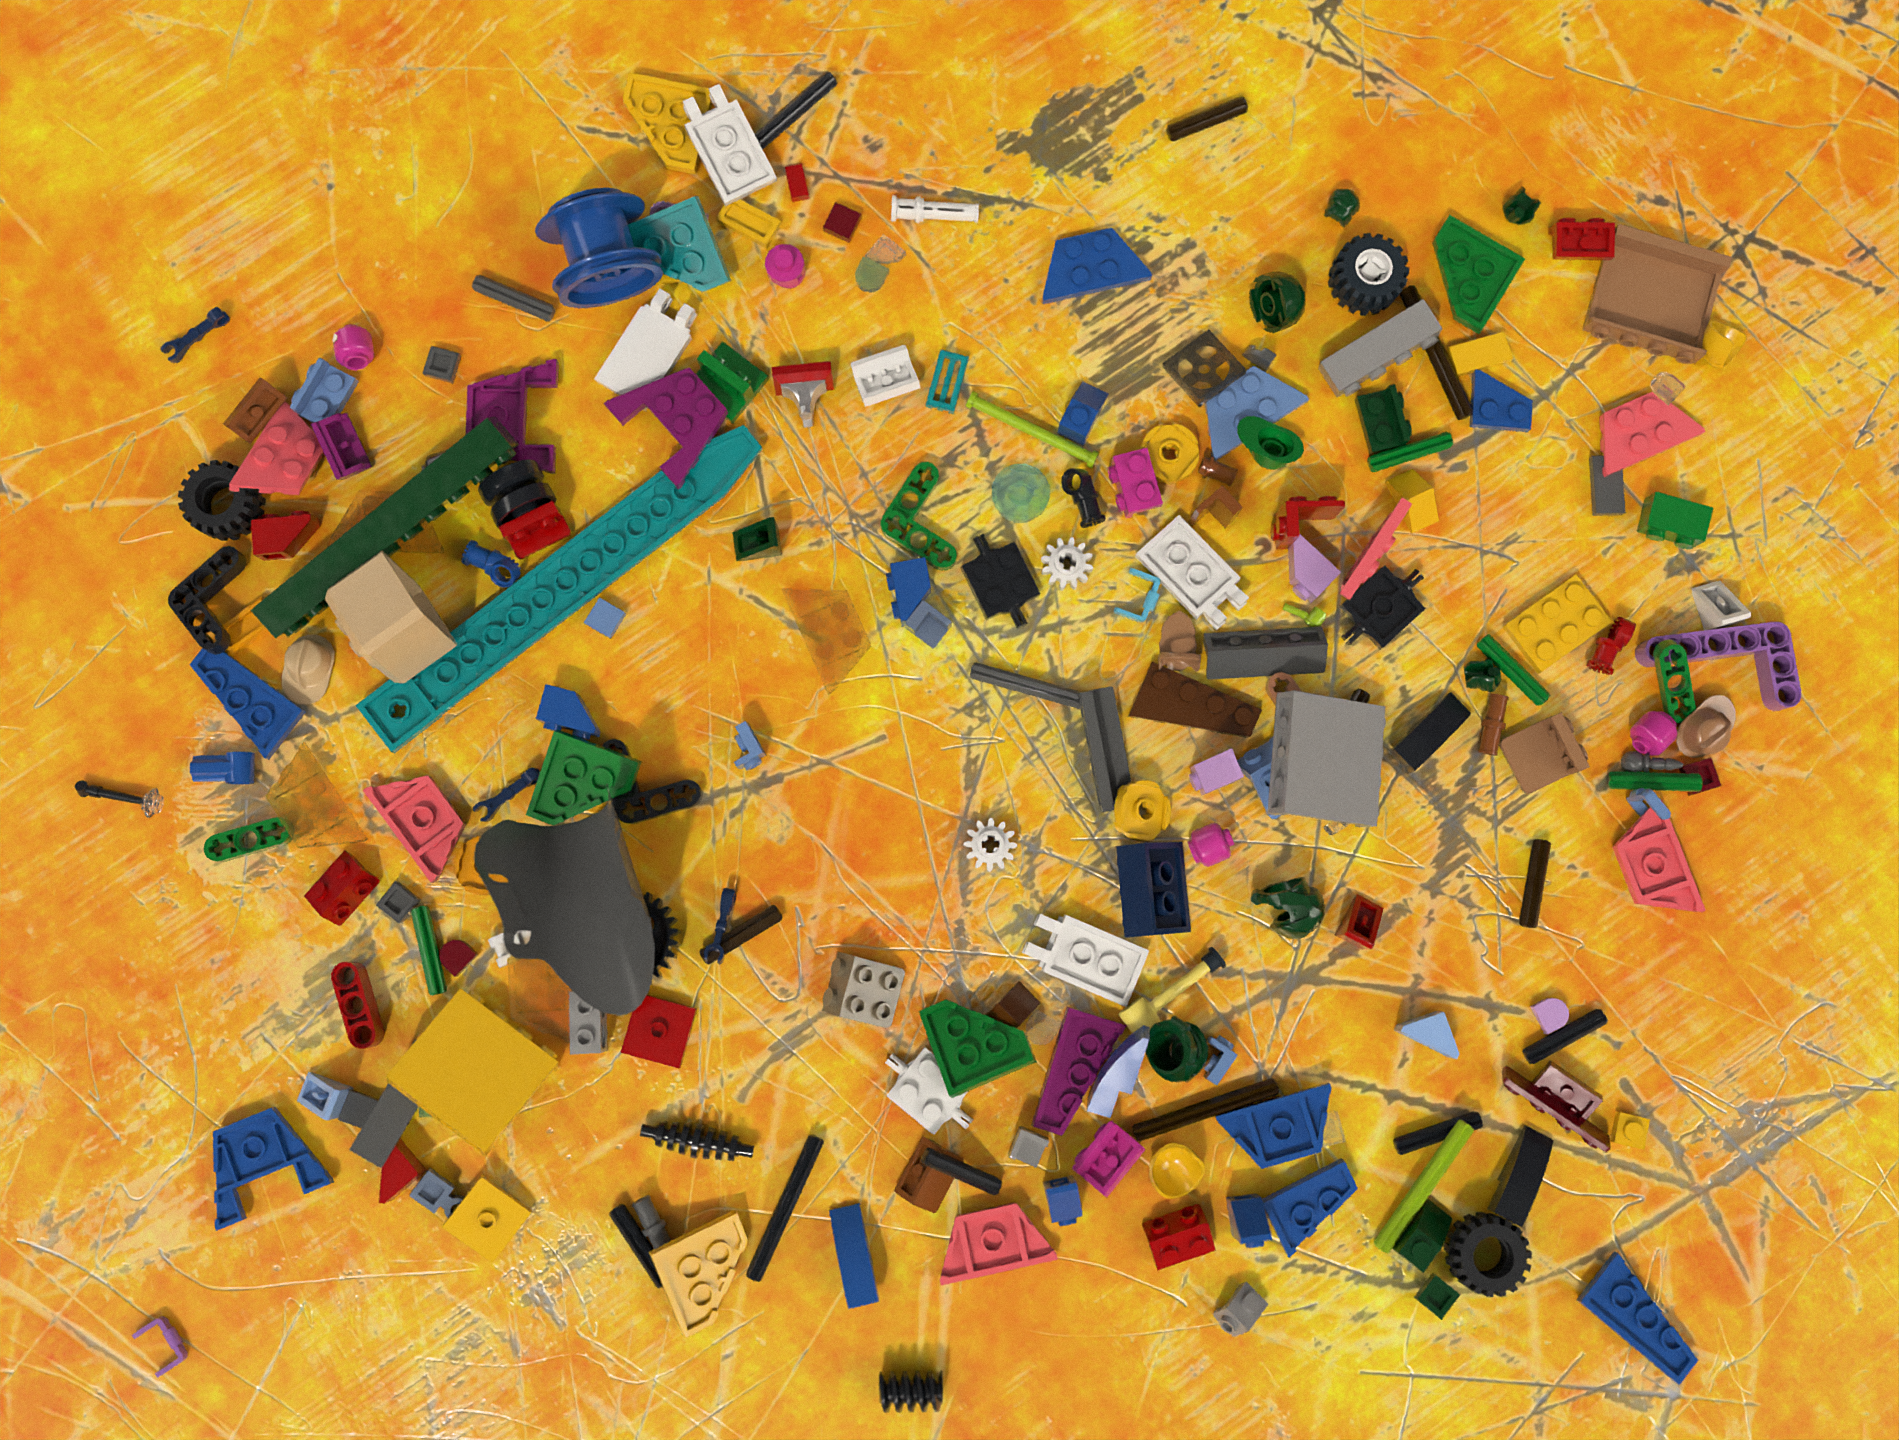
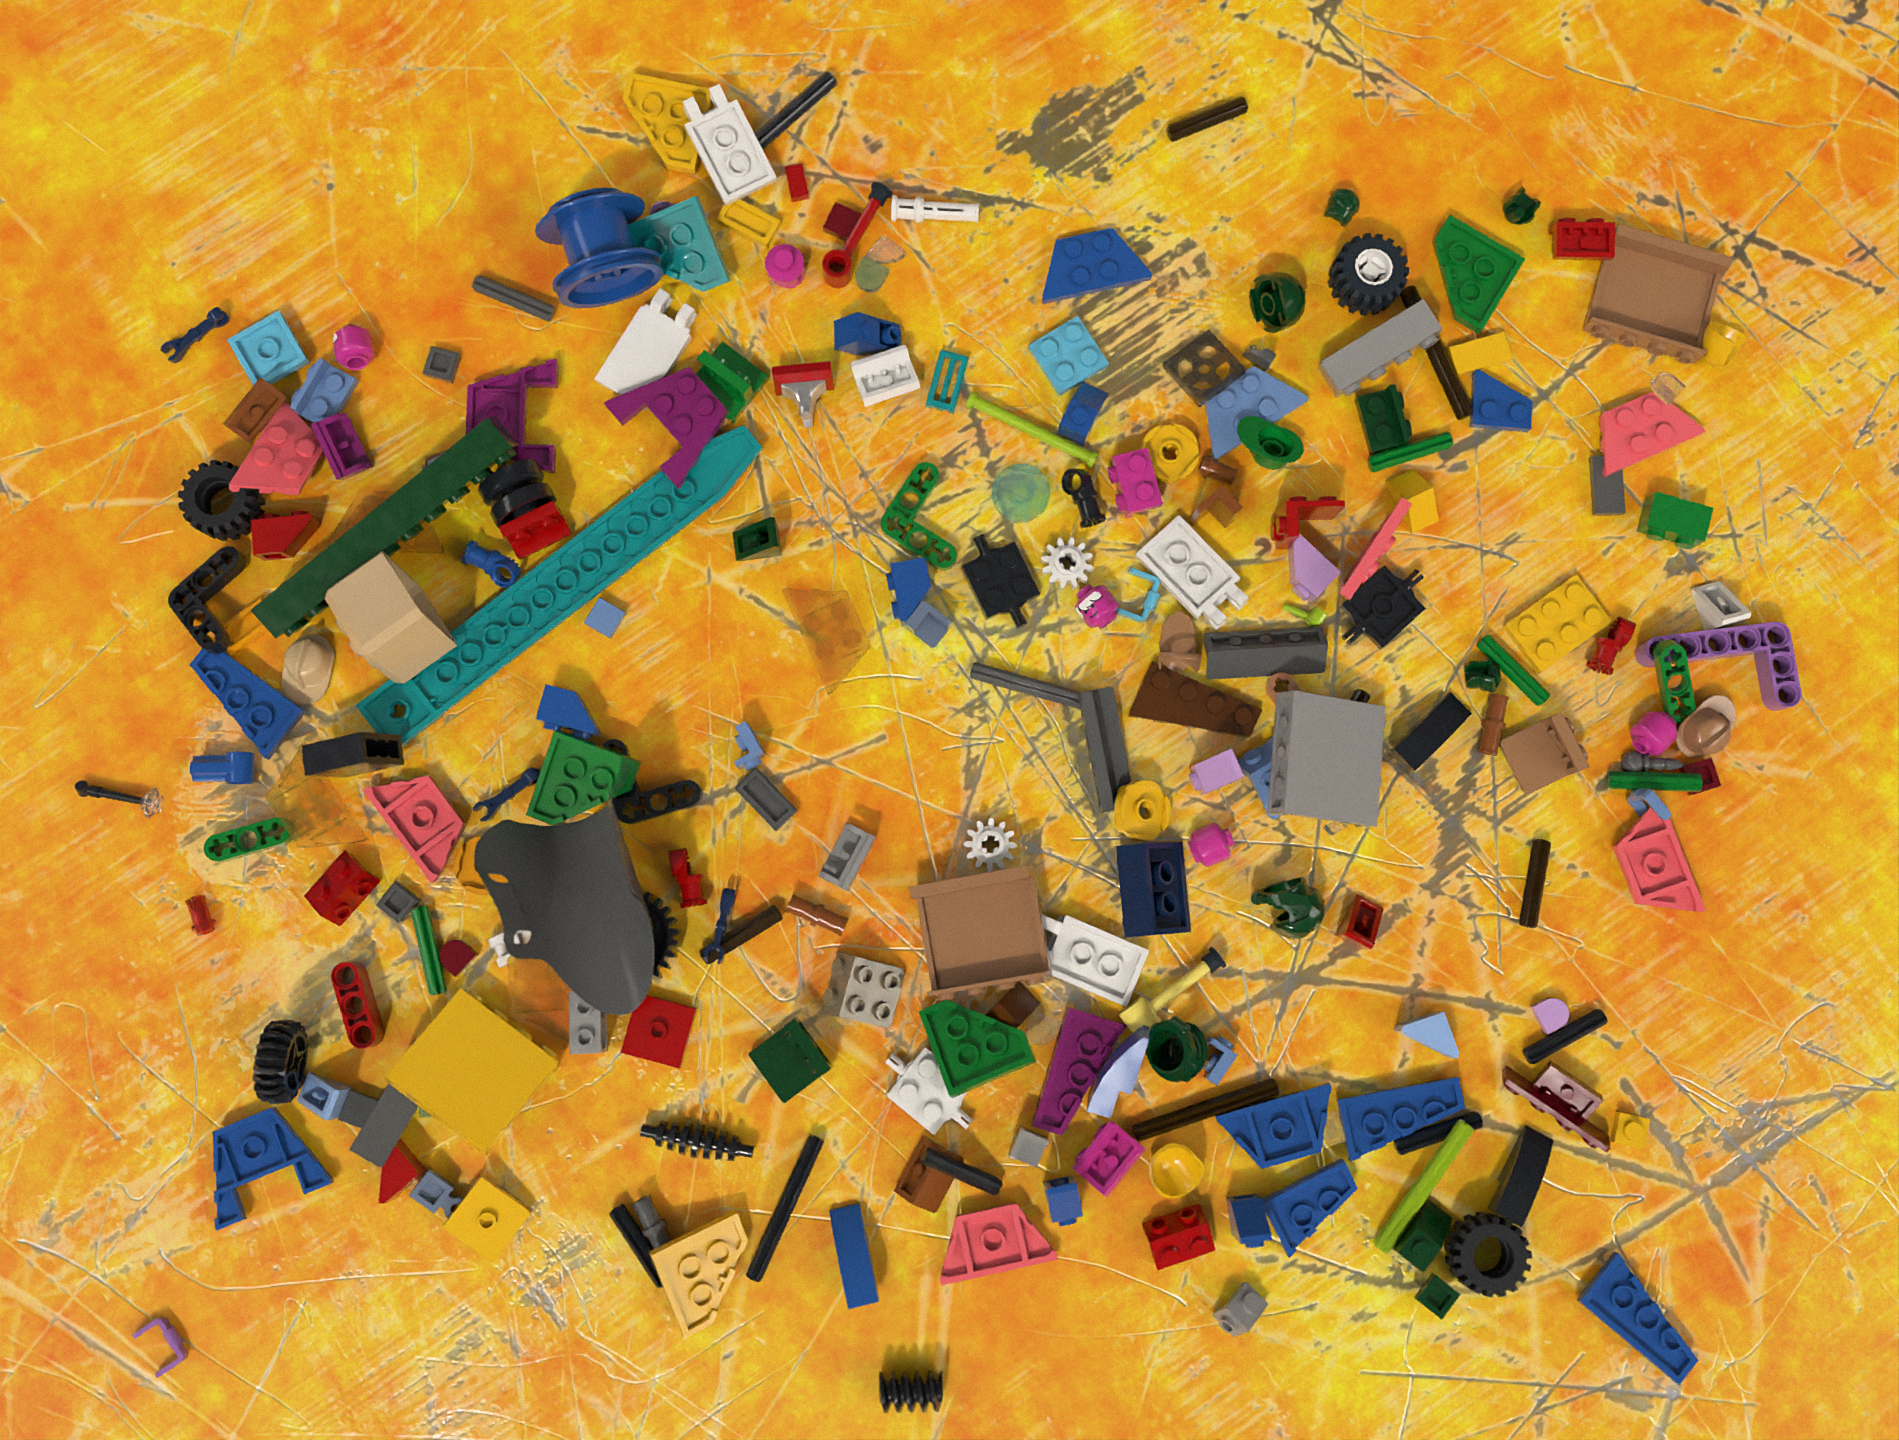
none -> clear red pin [185,895,216,936]
none -> medium azure plate [227,311,310,385]
none -> black gear [252,1019,309,1104]
none -> black brick [302,732,404,777]
none -> red connector [669,848,708,908]
none -> dark grey tile [735,768,798,832]
none -> dark green bracket [749,1017,833,1103]
none -> dark orange pin [786,894,849,936]
none -> light grey hinge [818,823,876,892]
none -> red piece [822,182,893,288]
none -> blue slope [834,312,901,355]
none -> medium nougat panel [909,865,1053,1001]
none -> medium azure plate [1028,315,1109,396]
none -> dark pink head [1075,584,1119,630]
none -> blue wing [1336,1077,1465,1162]

